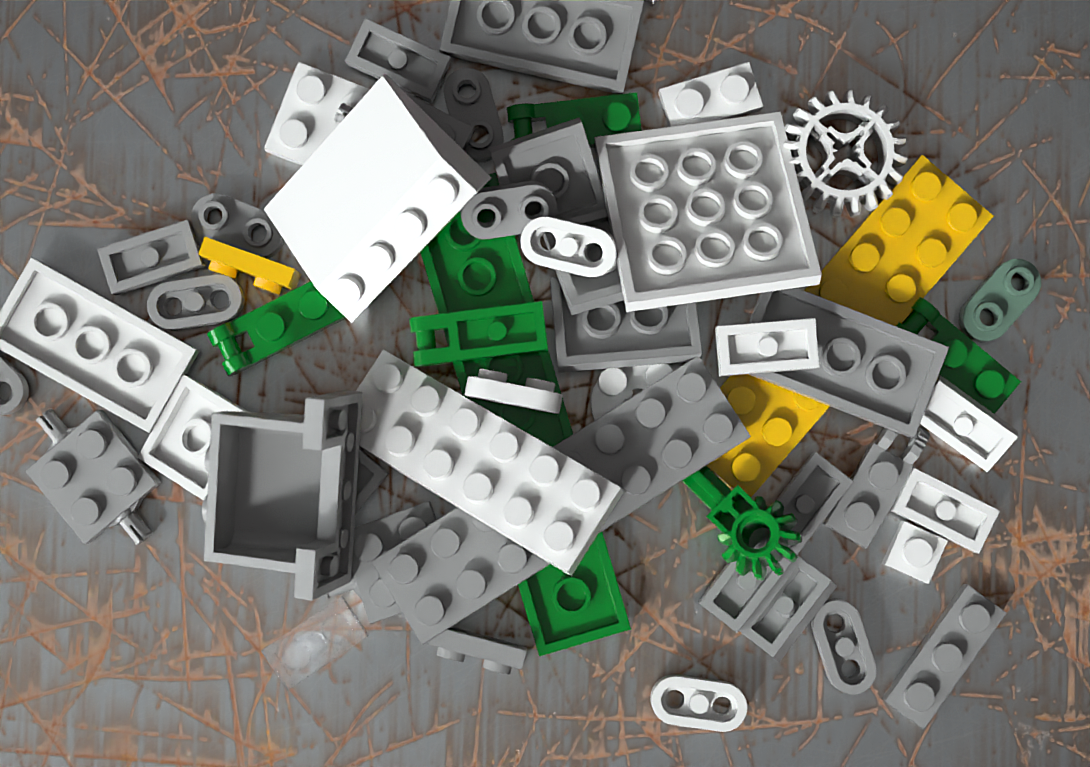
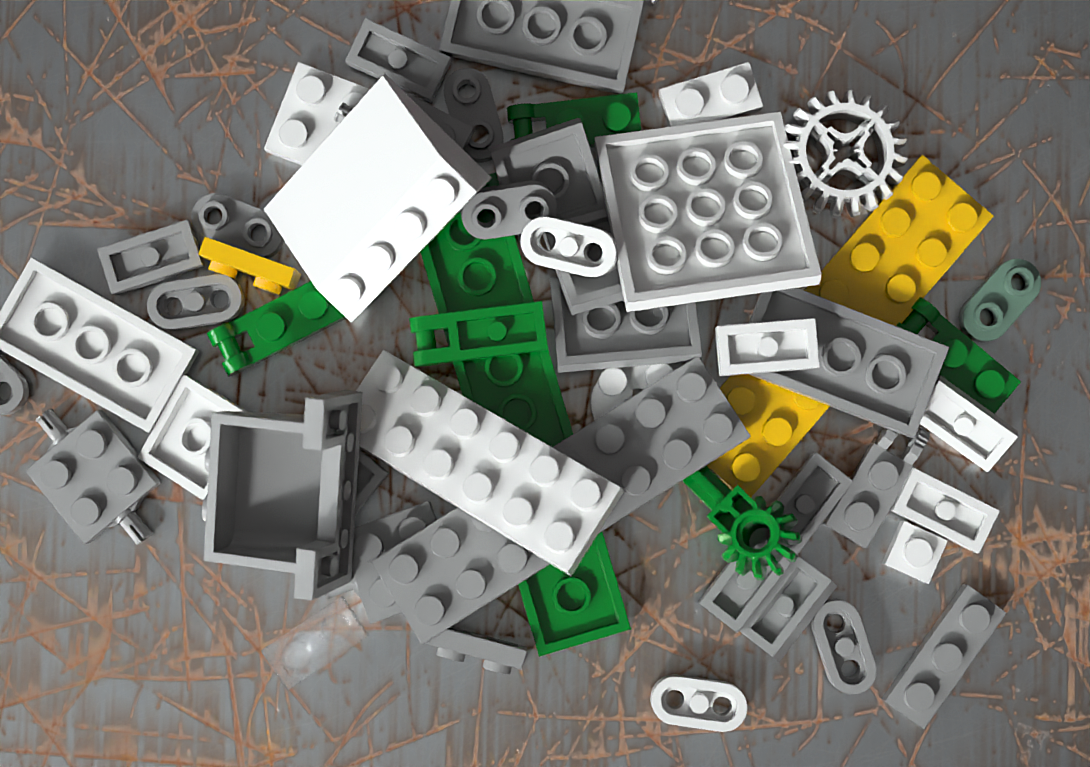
white plate [464,369,563,414] -> none

